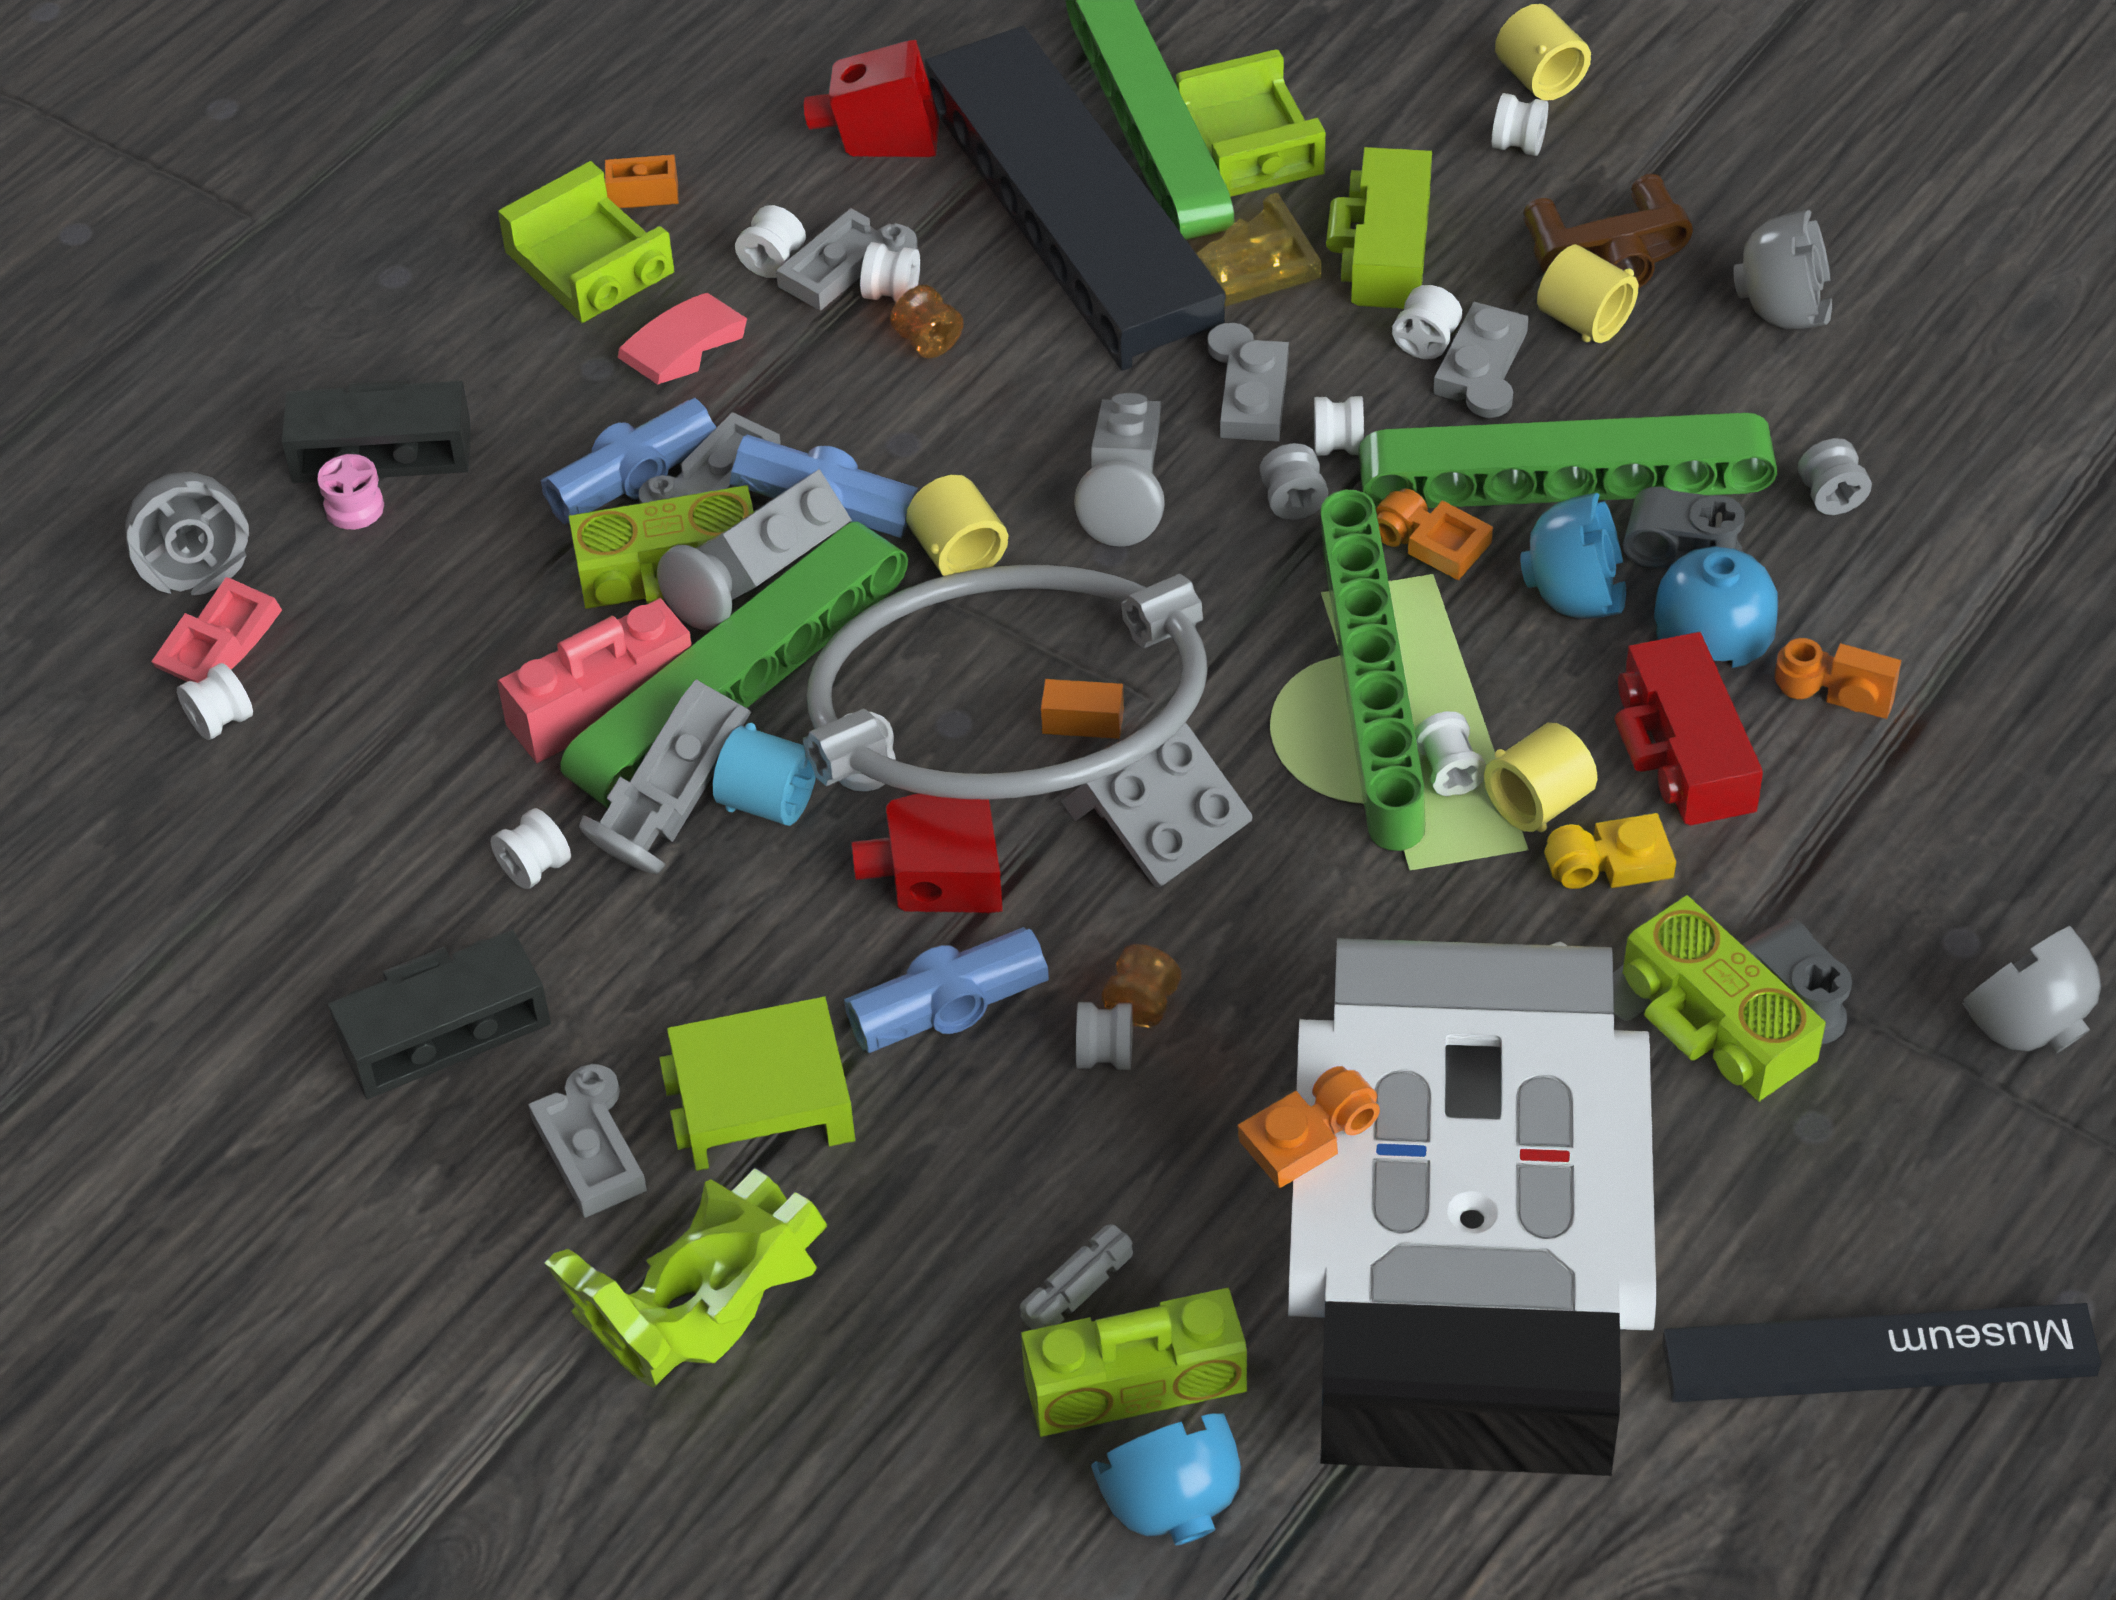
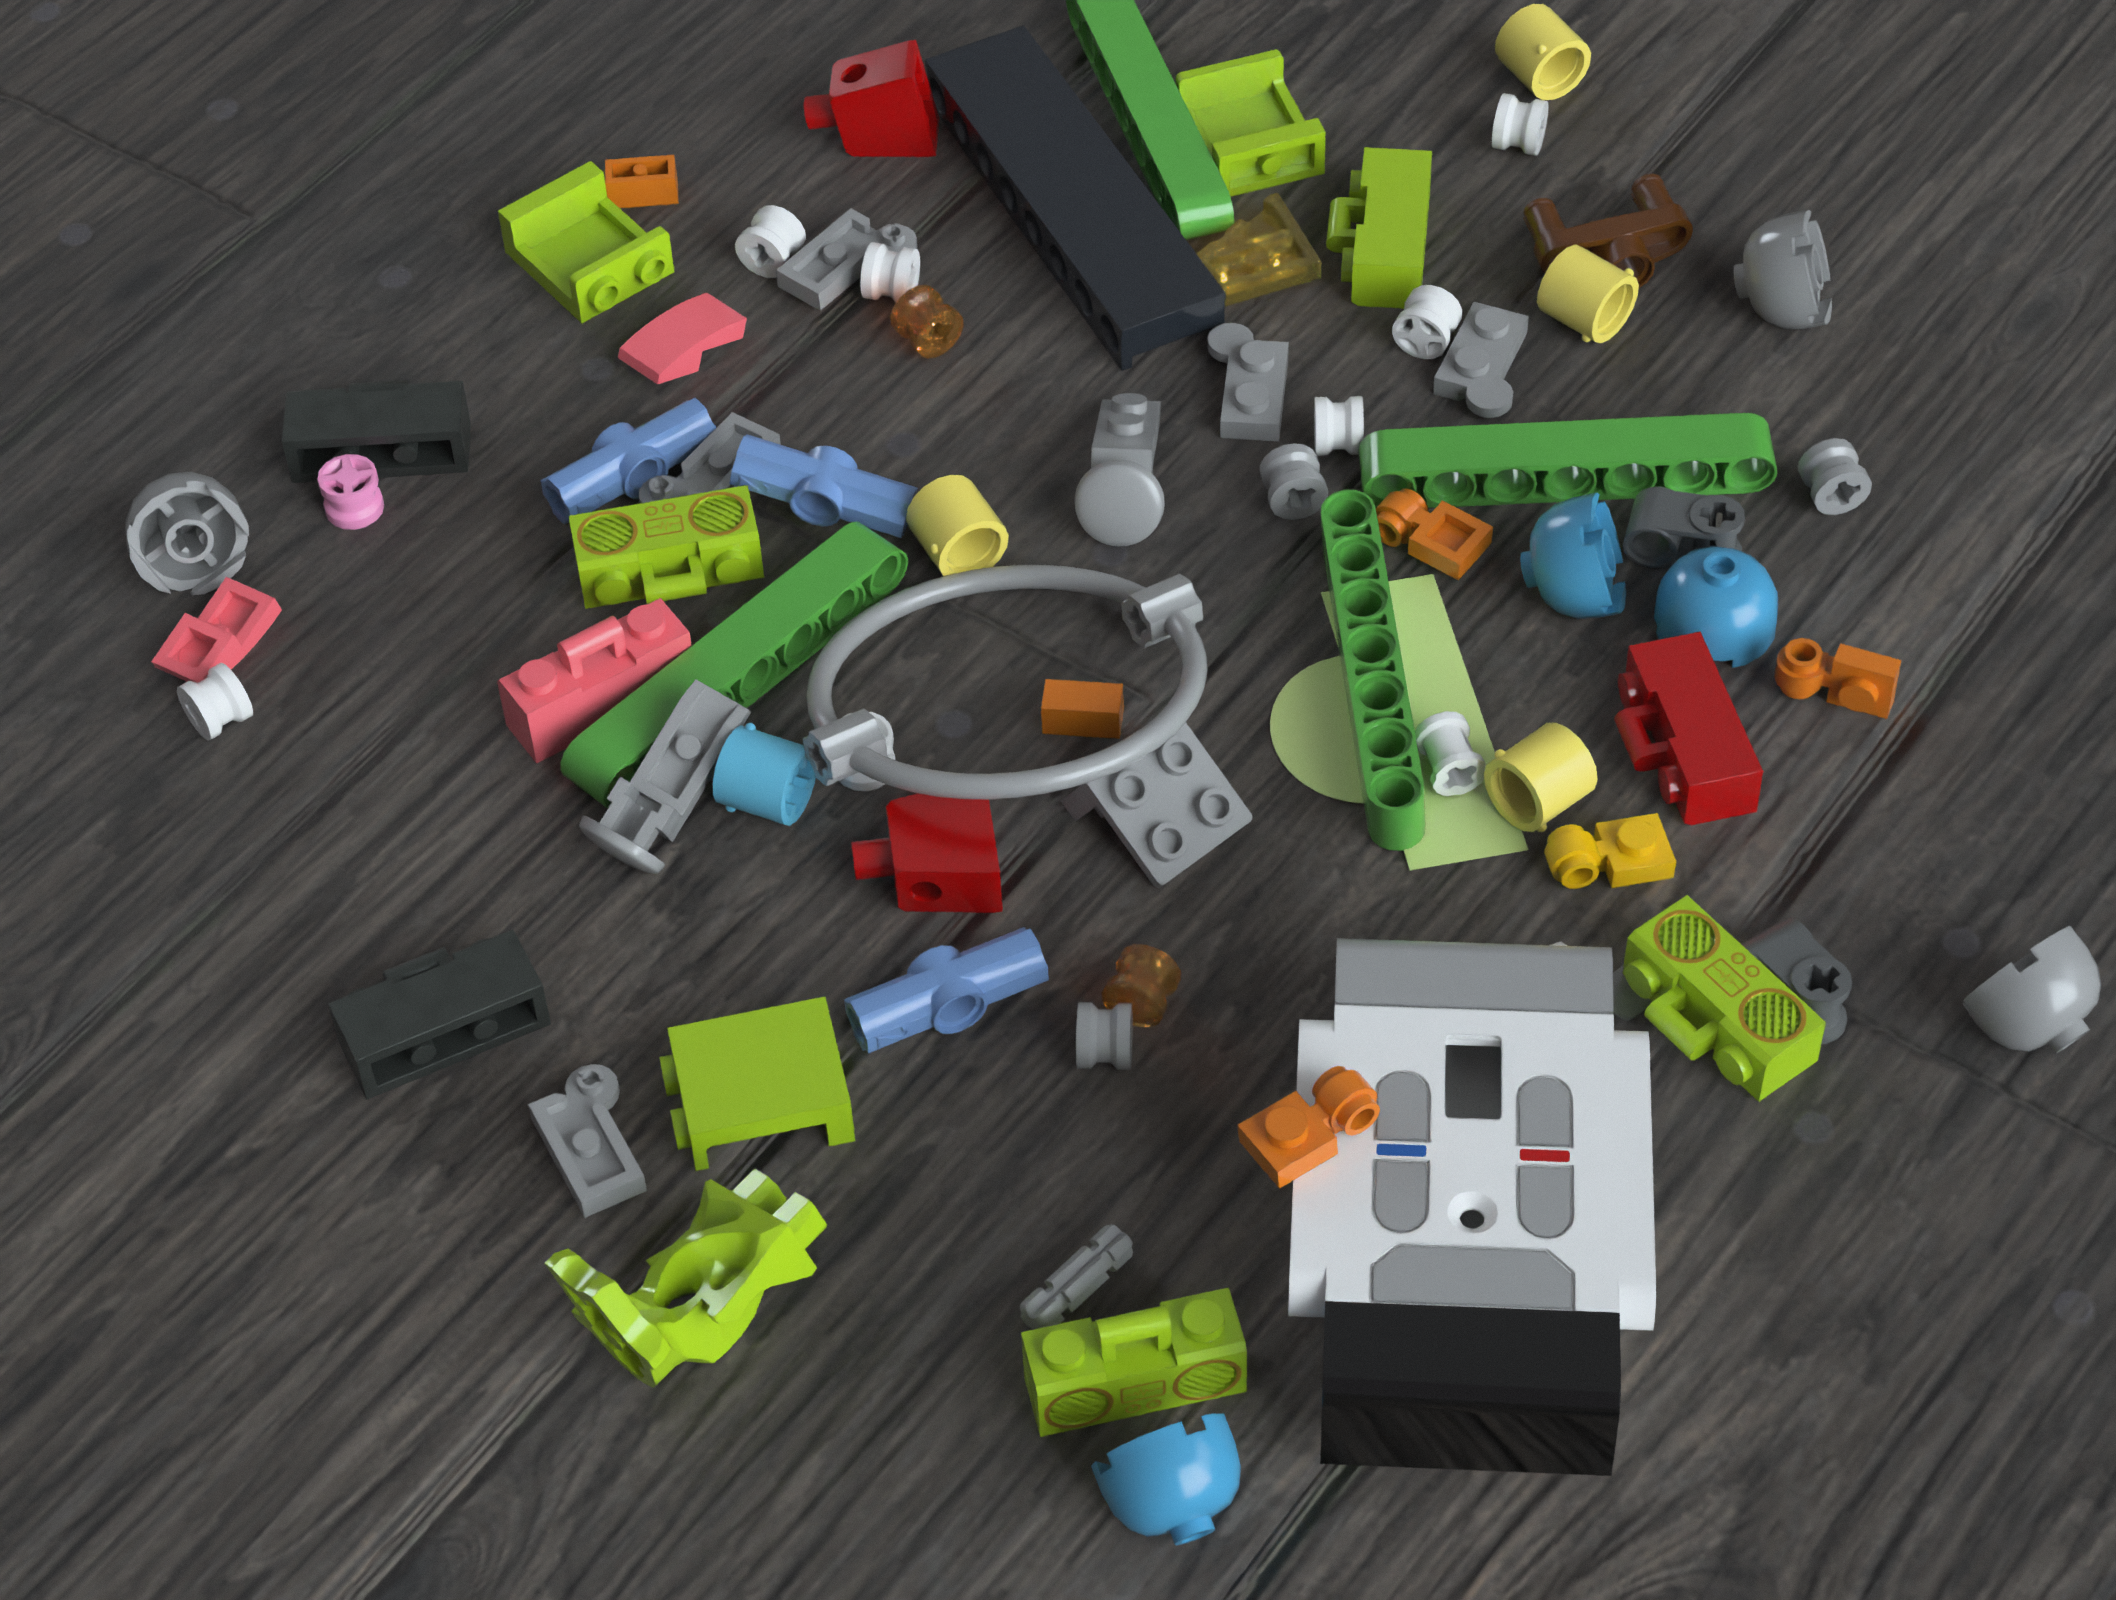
white wheel [490,808,571,889] -> none
light grey piece [657,469,852,630] -> none
black tile [1662,1303,2102,1403] -> none

